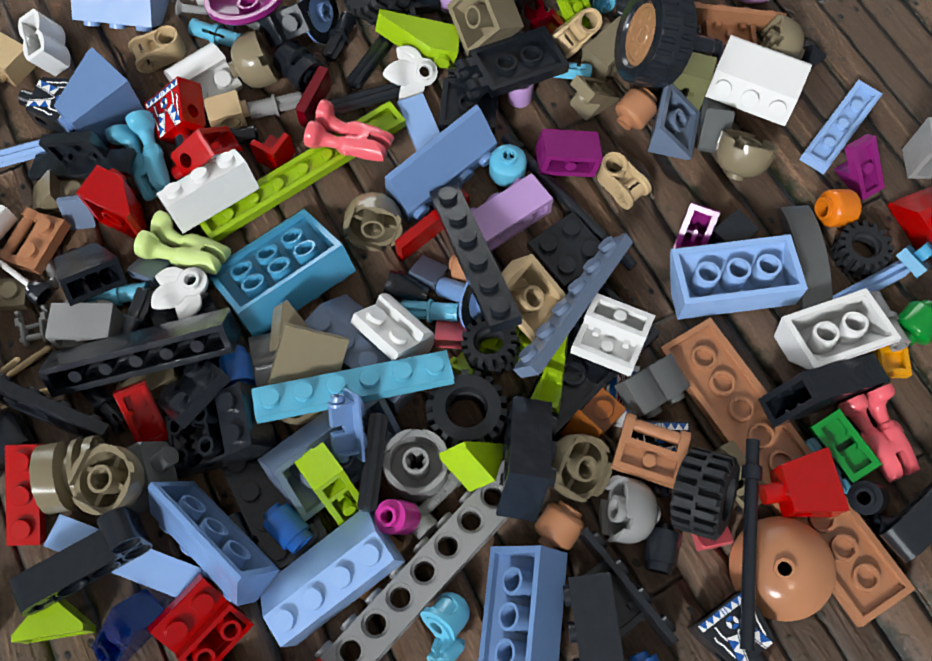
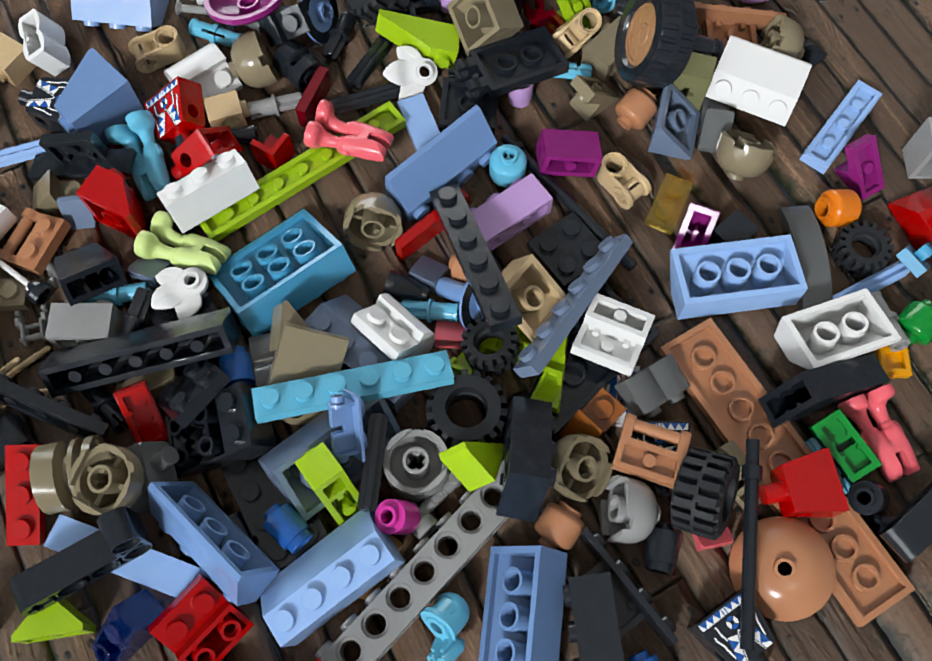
none -> clear yellow plate [644,173,694,235]

